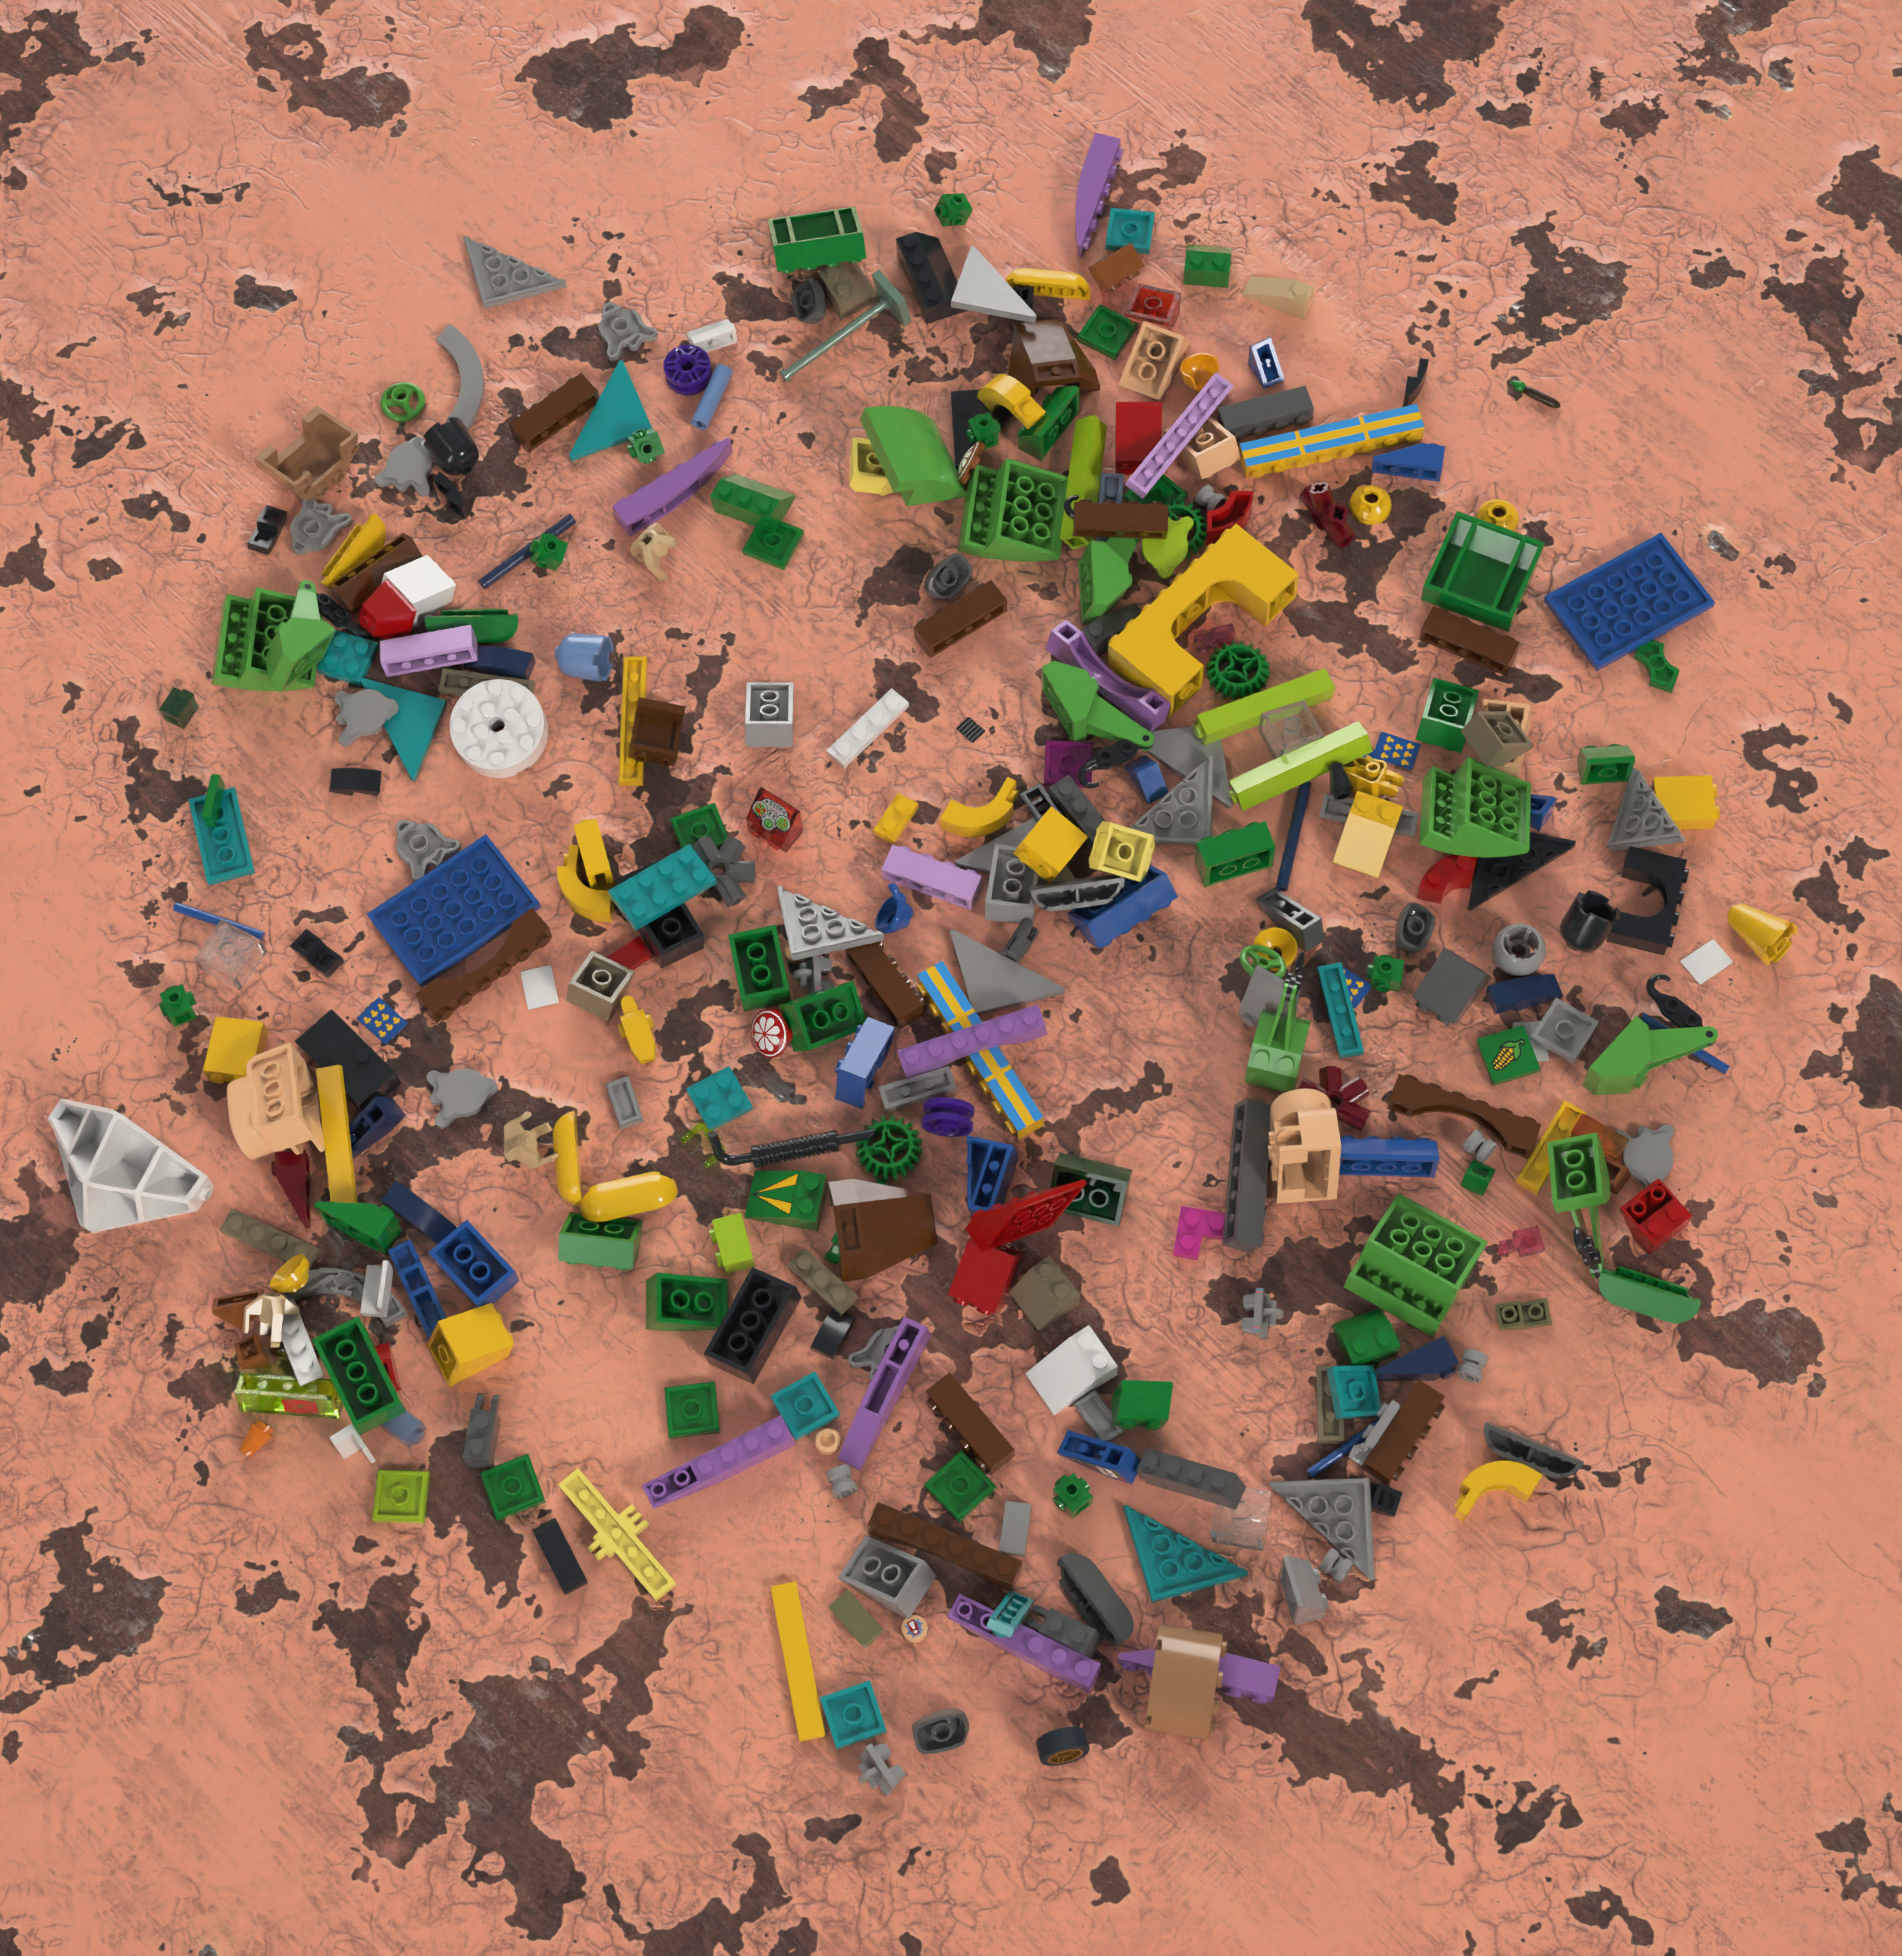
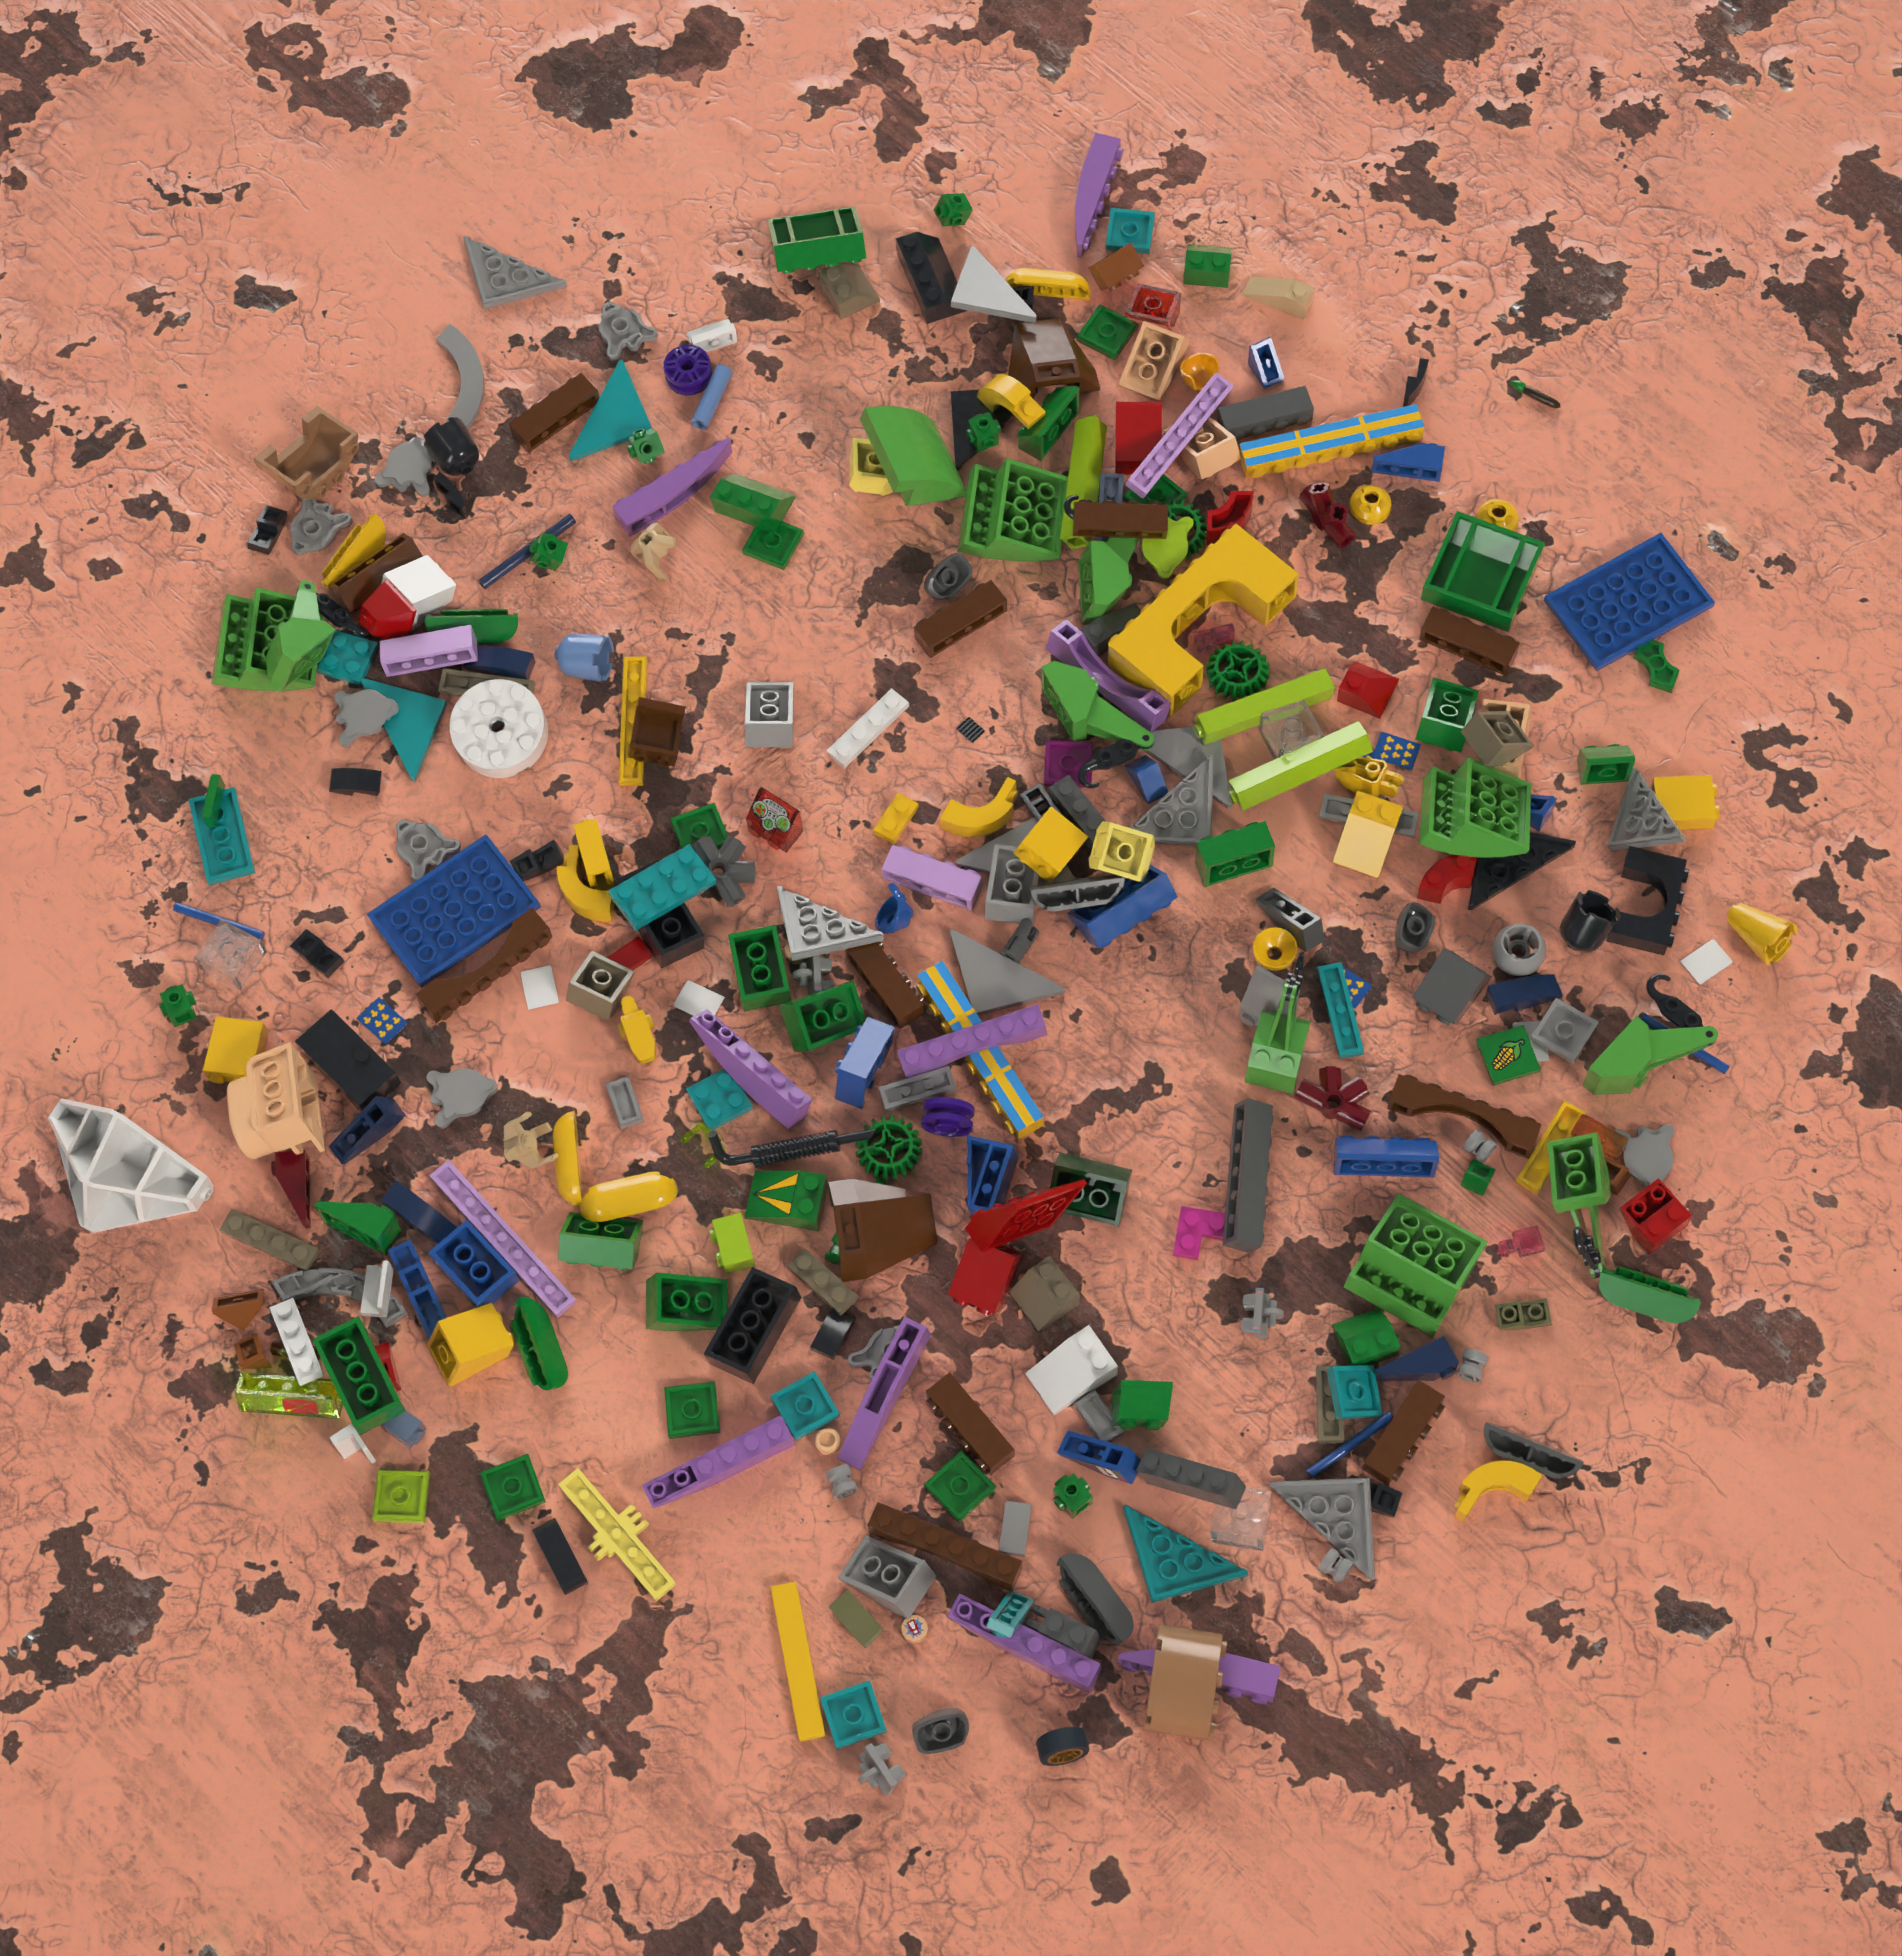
clear green brick [159,687,199,729] -> none
orange cone [239,1419,274,1458] -> none
tan piece [243,1293,300,1347] -> none
yellow piece [269,1254,309,1294] -> none
yellow tile [316,1065,358,1203] -> none
bright green piece [380,382,425,422] -> none
dark grey hinge [463,1393,500,1469] -> none
dish [751,1009,793,1058] -> none
sand green tile [779,269,911,382] -> none
dark grey piece [791,278,826,325] -> none
dark orange dish [958,441,985,485] -> none
light grey wheel [1195,484,1227,511] -> none
bright green piece [1240,945,1286,978] -> none
light nougat brick [1268,1089,1341,1204] -> none
dark blue piece [1276,781,1311,892] -> none
light grey slope [1279,1555,1329,1625] -> none
black cone [1329,762,1354,800] -> none
light grey hinge [1348,1400,1400,1466] -> none
green brick [1367,955,1404,992] -> none
none -> lavender plate [429,1160,577,1318]
none -> black slope [510,840,564,881]
none -> green brick [511,1297,568,1391]
none -> white sticker [673,980,725,1016]
none -> medium lavender slope [689,1009,812,1129]
none -> red slope [1337,661,1399,719]

